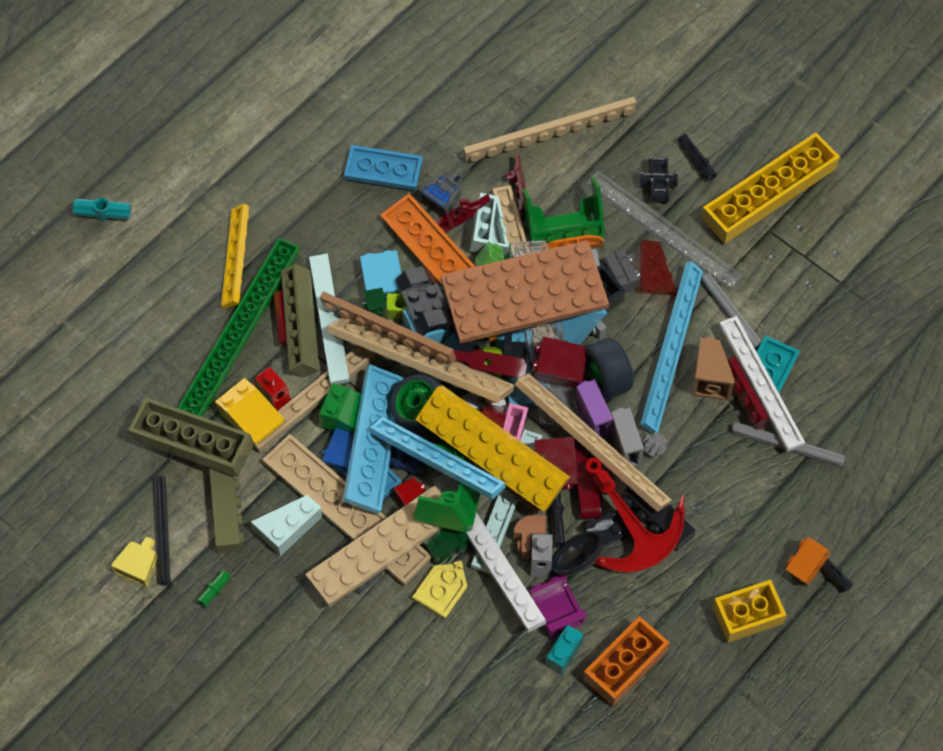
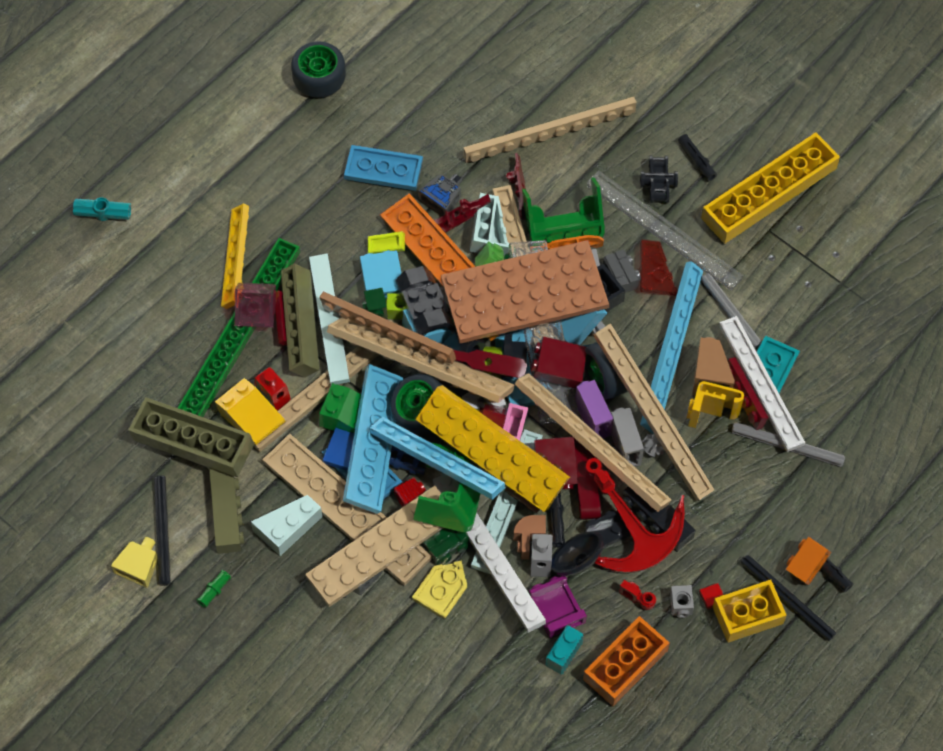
none -> clear pink slope [235,283,276,327]
none -> wheel [291,41,346,98]
none -> neon yellow tile [368,231,405,254]
none -> tan plate [593,324,714,501]
none -> red plate [619,579,656,610]
none -> light grey brick [670,585,694,618]
none -> yellow piece [686,381,744,428]
none -> red tile [699,583,724,610]
none -> black axle [741,555,836,641]

